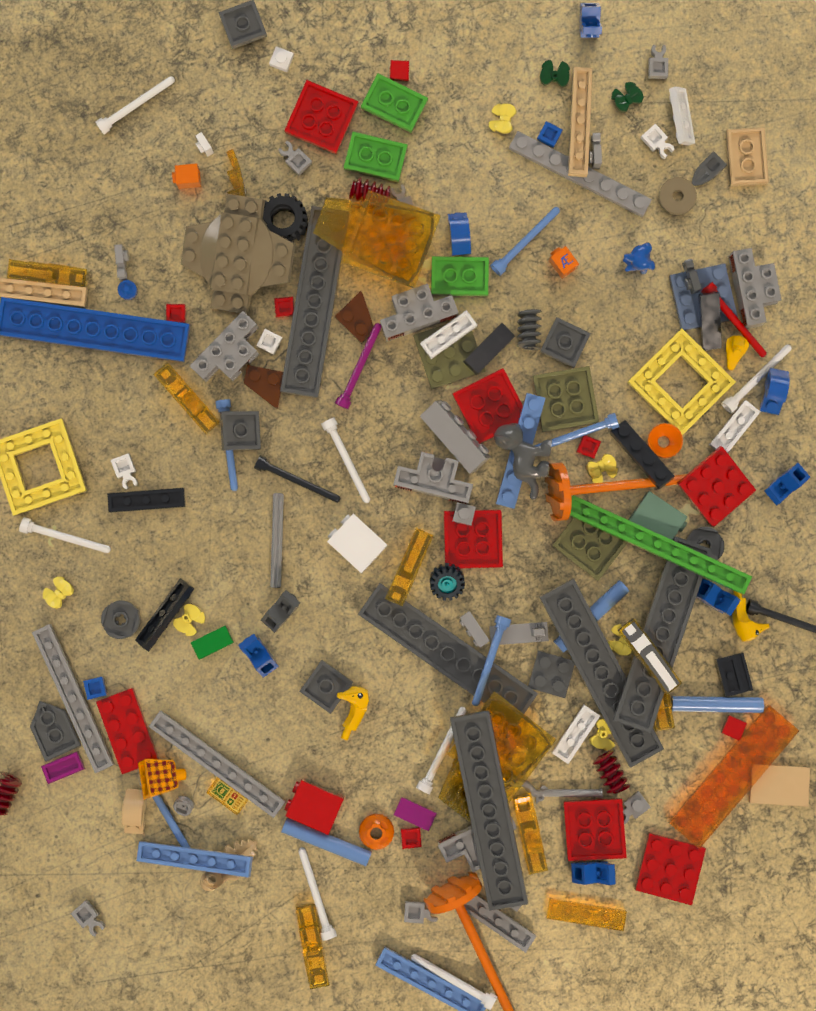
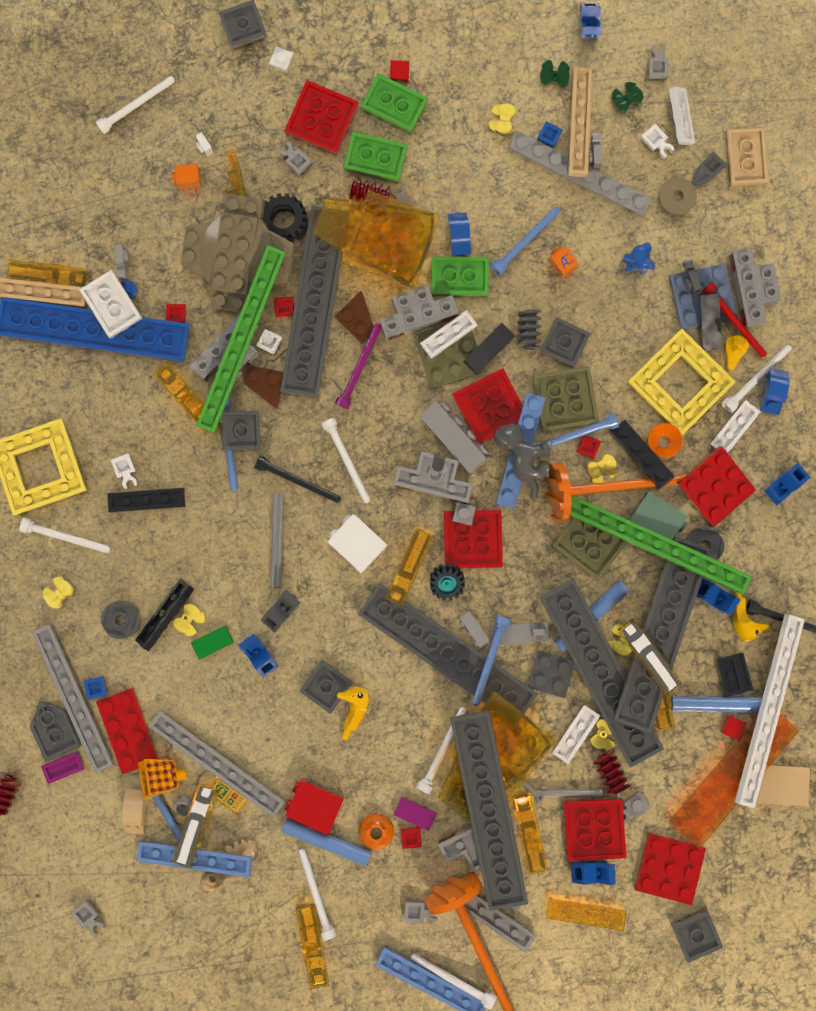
none -> white tile [79,269,143,339]
none -> slope [172,784,219,868]
none -> bright green plate [196,245,286,433]
none -> dark grey plate [671,910,724,963]
none -> white plate [735,614,805,808]

